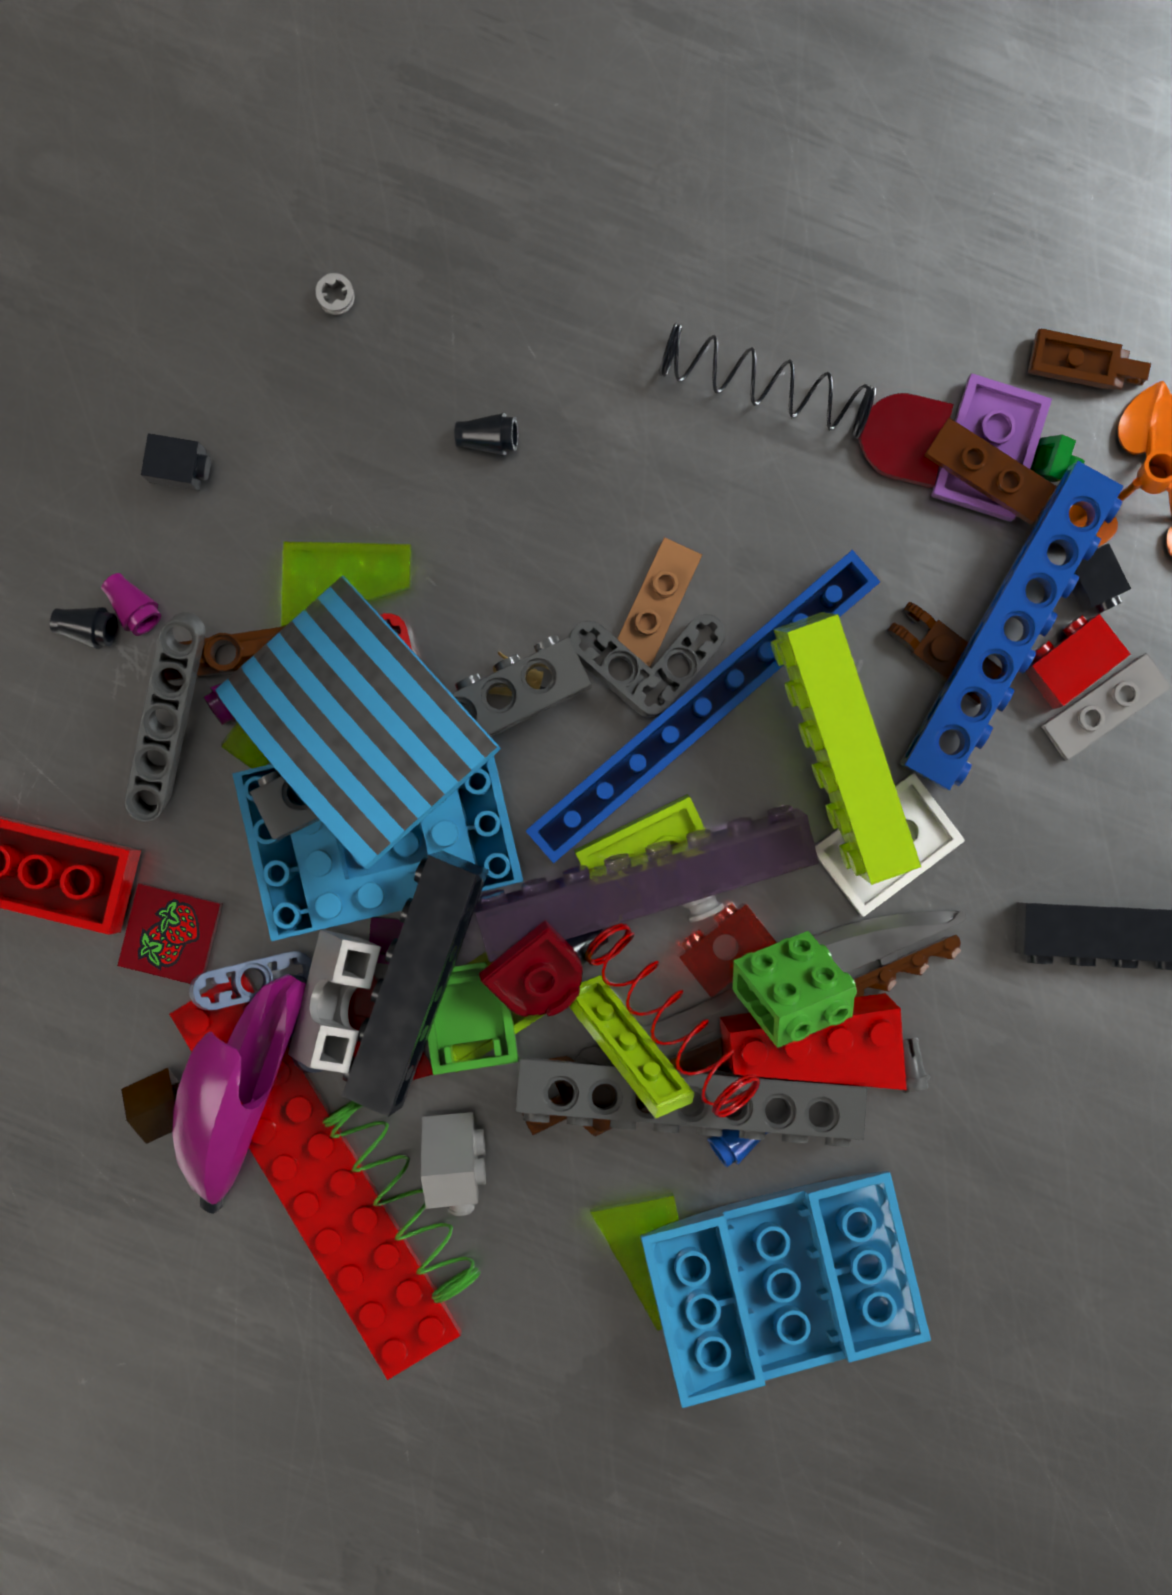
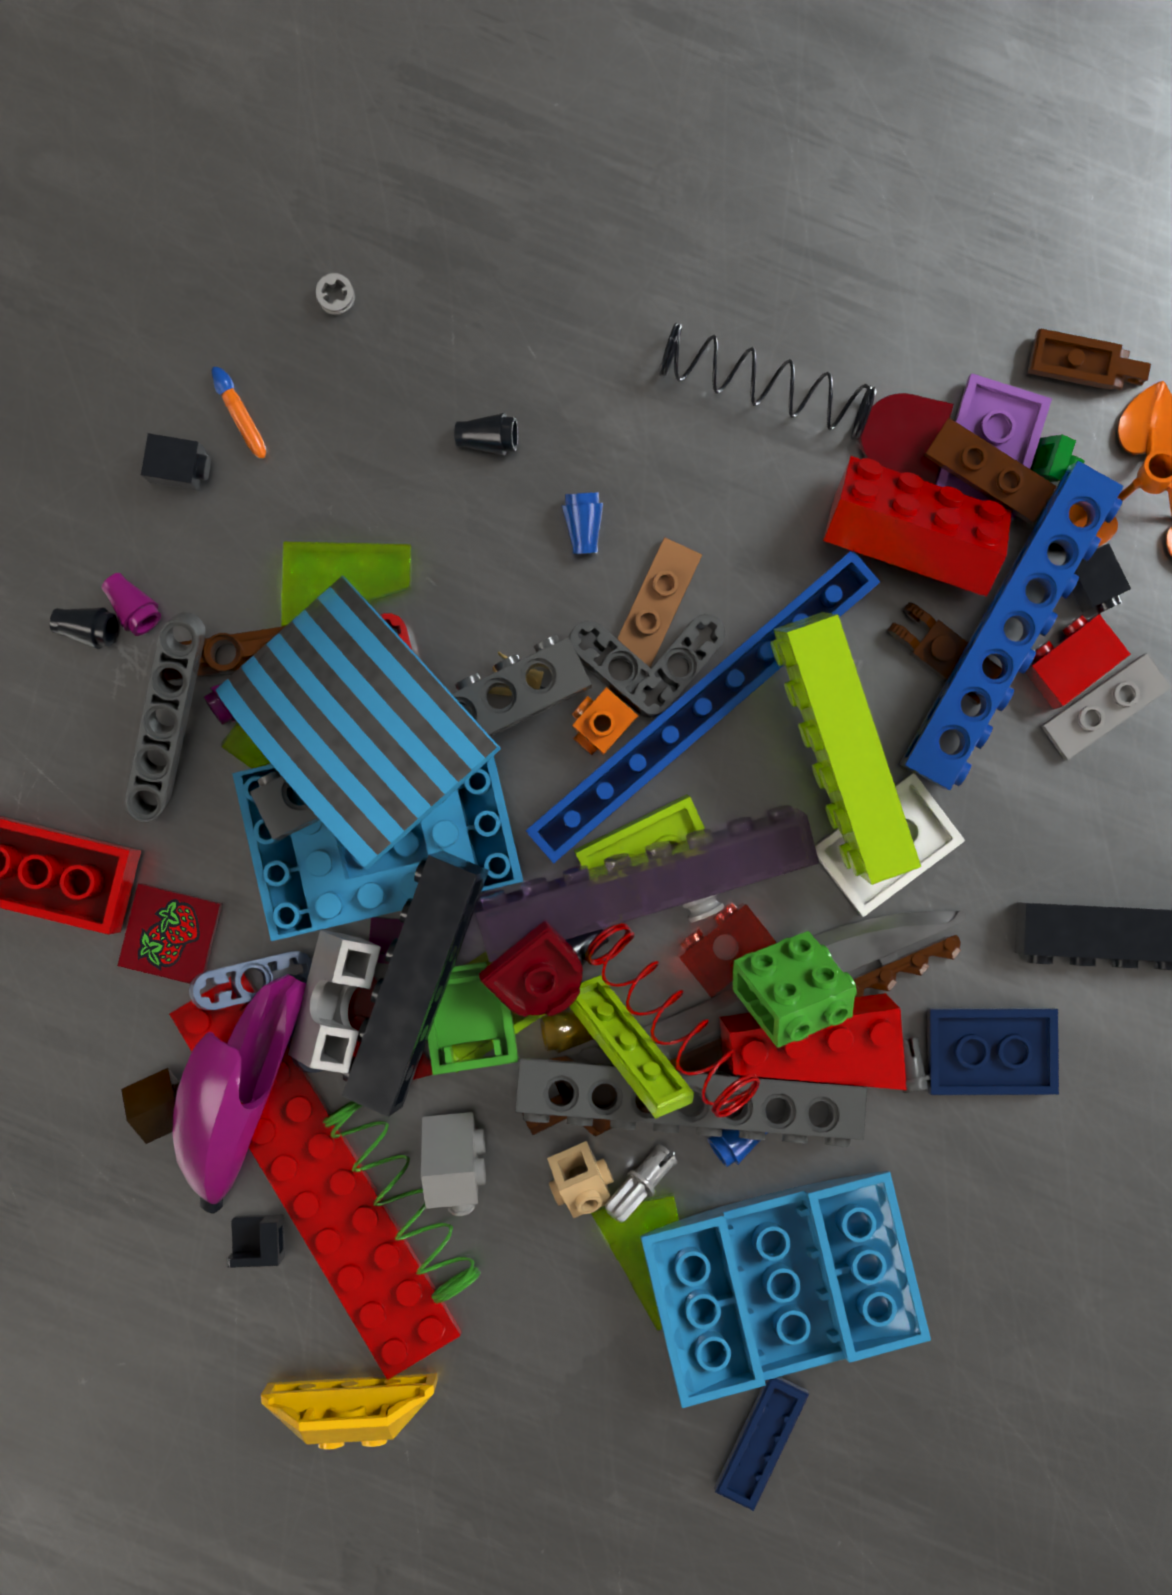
none -> orange piece [211,367,266,459]
none -> black panel [227,1214,285,1268]
none -> yellow wedge [261,1373,437,1449]
none -> clear yellow cone [540,1012,594,1054]
none -> tan brick [547,1141,614,1218]
none -> blue cone [561,492,603,554]
none -> orange brick [572,687,638,756]
none -> light grey axle [605,1144,677,1223]
none -> dark blue plate [714,1377,809,1511]
none -> red brick [823,456,1012,597]
none -> dark blue plate [927,1008,1059,1095]

